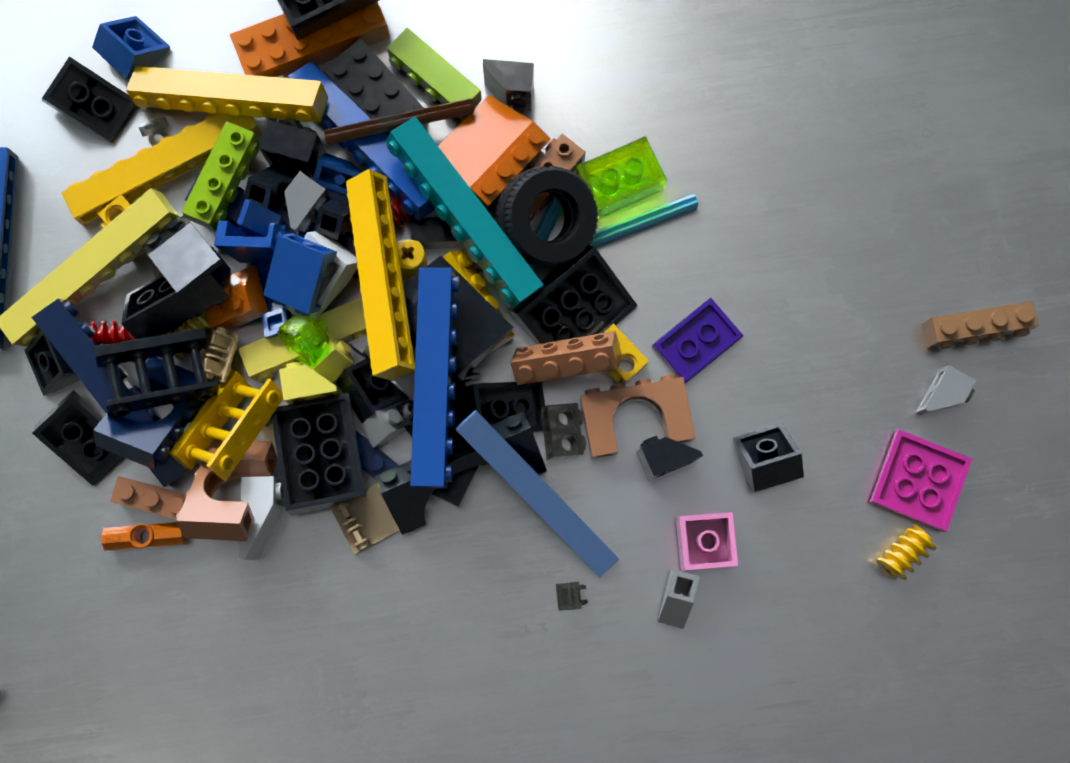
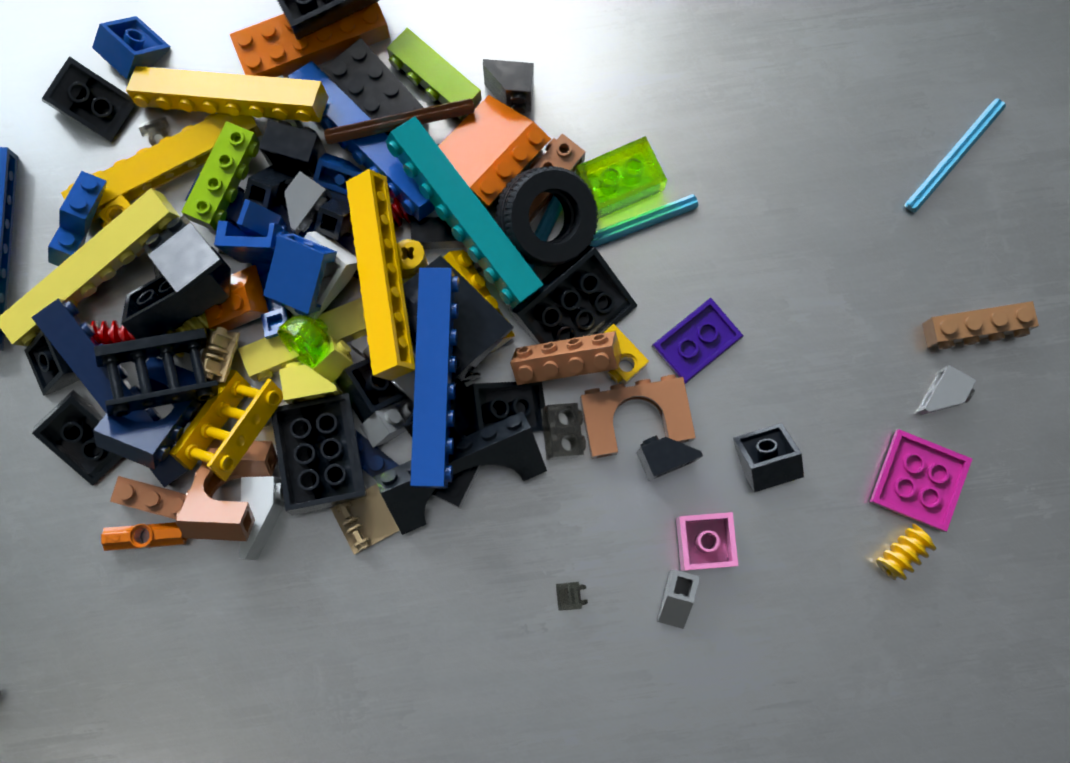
medium blue tile [456,410,619,577] -> none
none -> blue arch [48,171,107,266]
none -> medium azure axle [905,99,1006,213]

